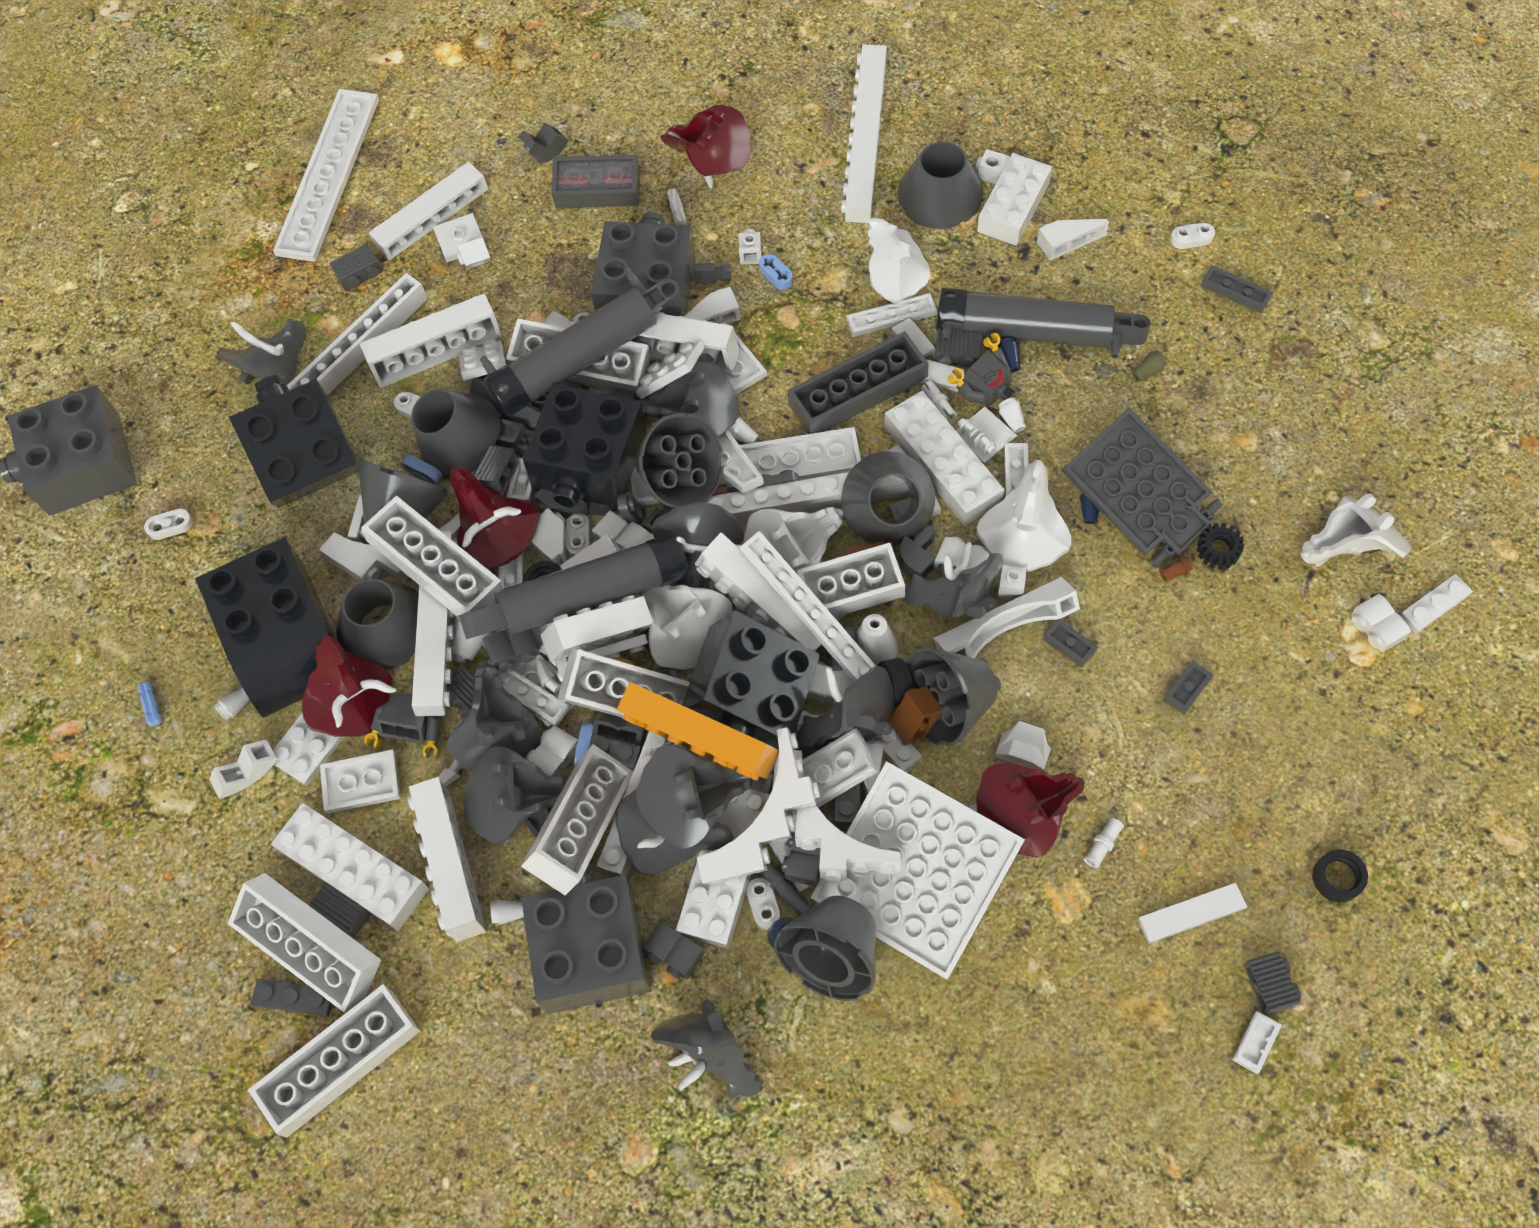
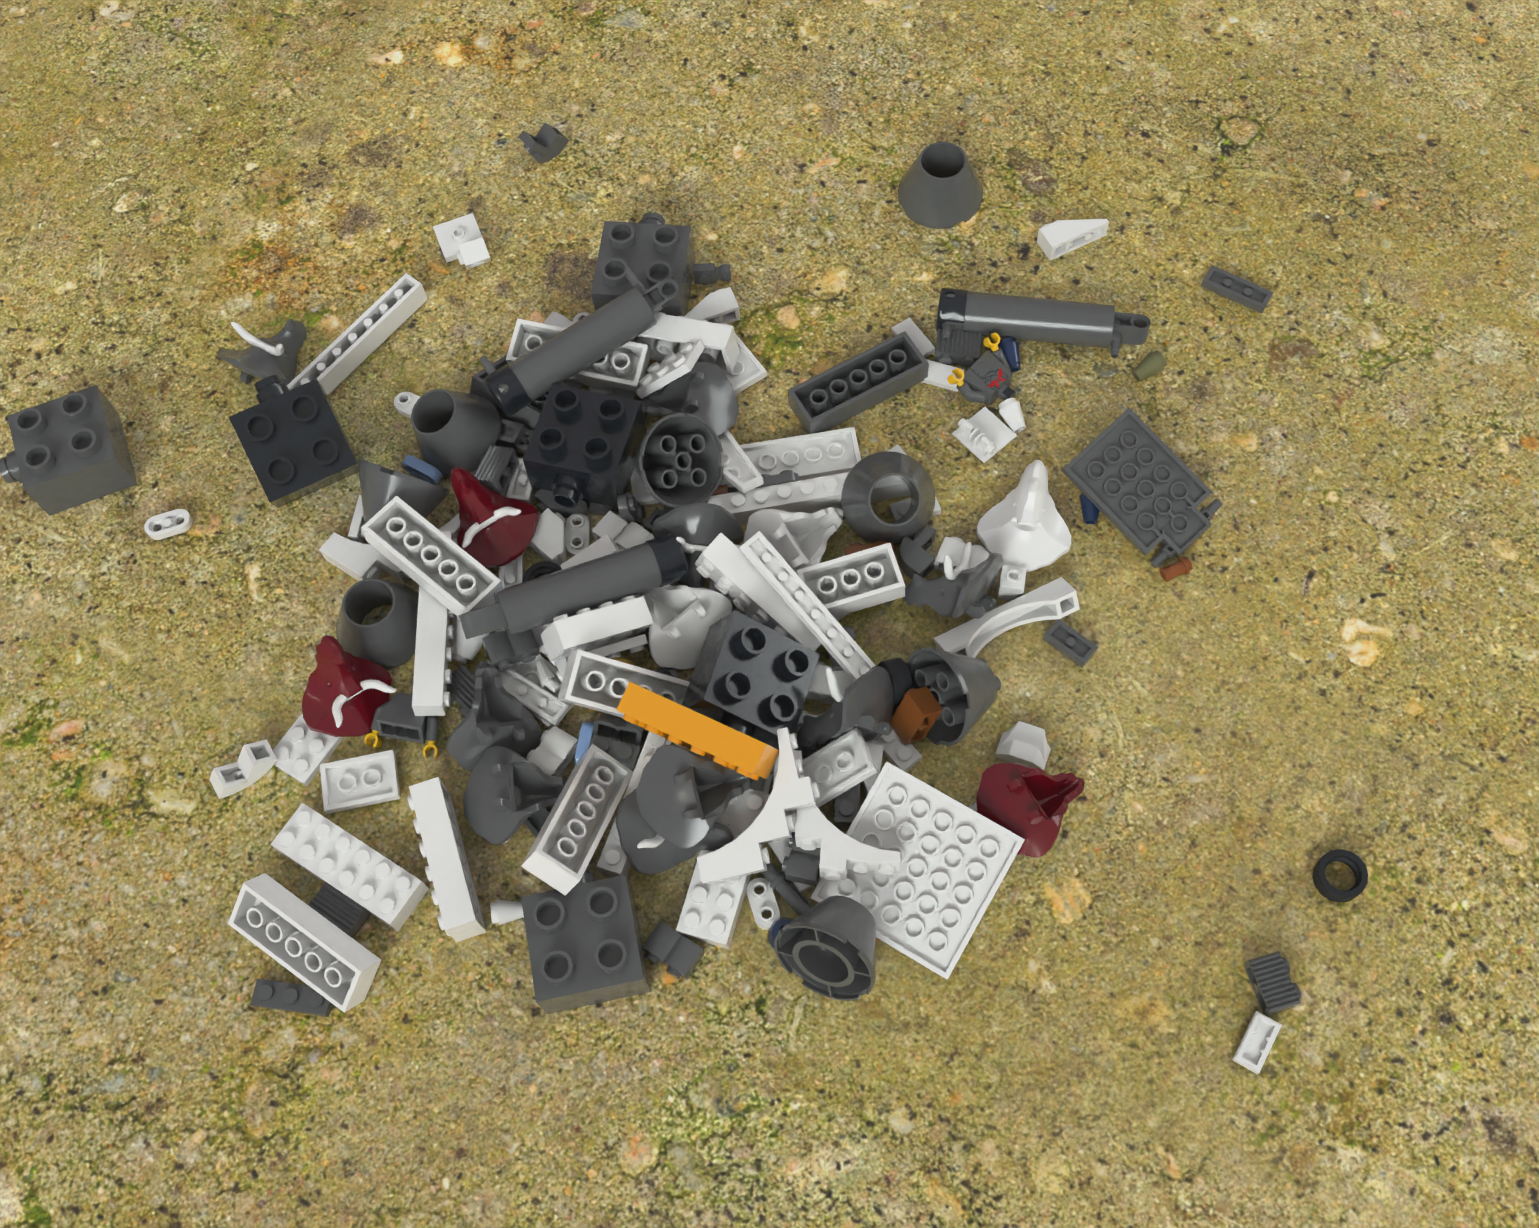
light blue axle [137,681,162,727] -> none
black brick [195,537,336,718] -> none
white cone [214,688,250,720] -> none
white brick [248,984,420,1138] -> none
white plate [273,89,379,262] -> none
dark grey brick [329,243,383,291] -> none
white brick [359,293,502,388] -> none
white brick [369,162,488,261] -> none
white bar [438,759,461,786] -> none
white plate [459,340,507,381] -> none
brick [551,155,640,208] -> none
dark grey animal [651,1000,763,1099] -> none
dark red animal [660,105,751,189] -> none
white axle [667,188,686,226] -> none
white cone [728,417,759,444] -> none
white brick [739,229,761,265] -> none
light blue beam [759,254,793,290] -> none
white brick [841,44,887,223] -> none
white tile [846,293,937,337] -> none
white cone [855,614,898,666] -> none
white animal [868,218,930,303] -> none
white brick [884,391,1005,527] -> none
white pin [921,380,957,422] -> none
white brick [976,149,1010,184] -> none
white brick [977,153,1053,246] -> none
white plate [1004,443,1029,497] -> none
white pin [1084,818,1124,868] -> none
white tile [1137,883,1247,944] -> none
dark grey plate [1163,661,1214,715] -> none
white plate [1170,223,1215,249] -> none
black tyre [1197,523,1244,570] -> none
white animal [1300,494,1412,567] -> none
white brick [1351,594,1411,653] -> none
white plate [1399,574,1473,634] -> none

